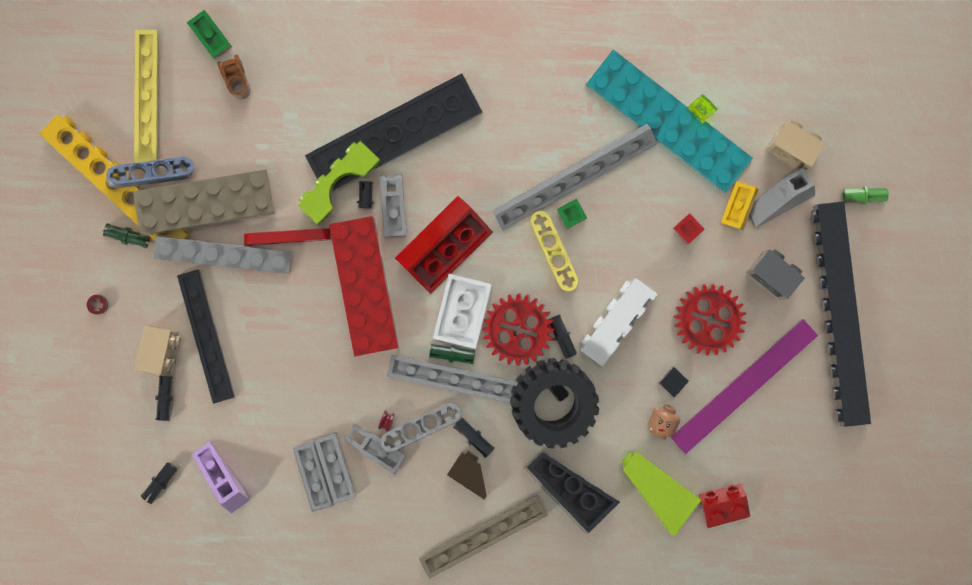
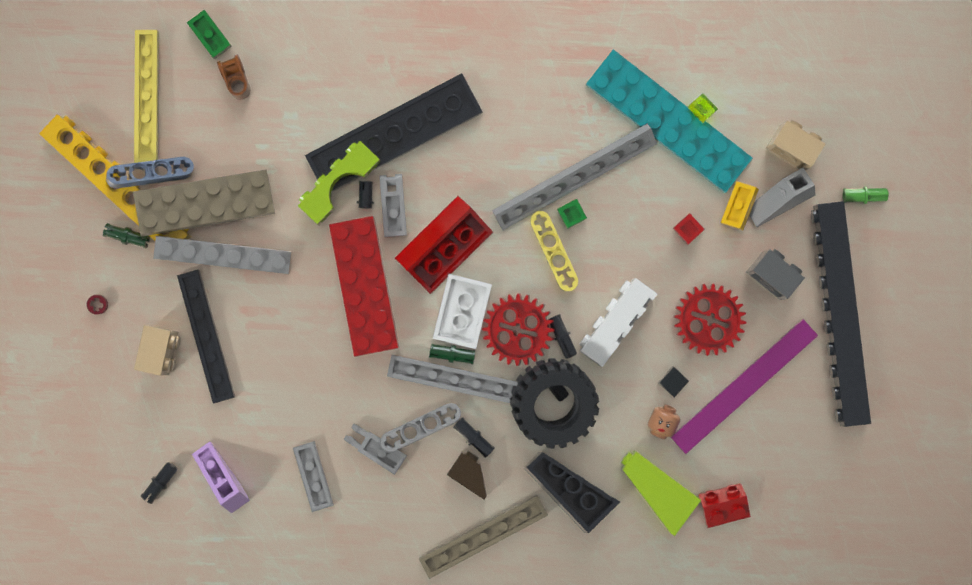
black pin [155,376,173,421] -> none
red beam [244,228,331,246] -> none
light grey plate [314,433,356,504] -> none
dark red bush [378,410,395,432] -> none

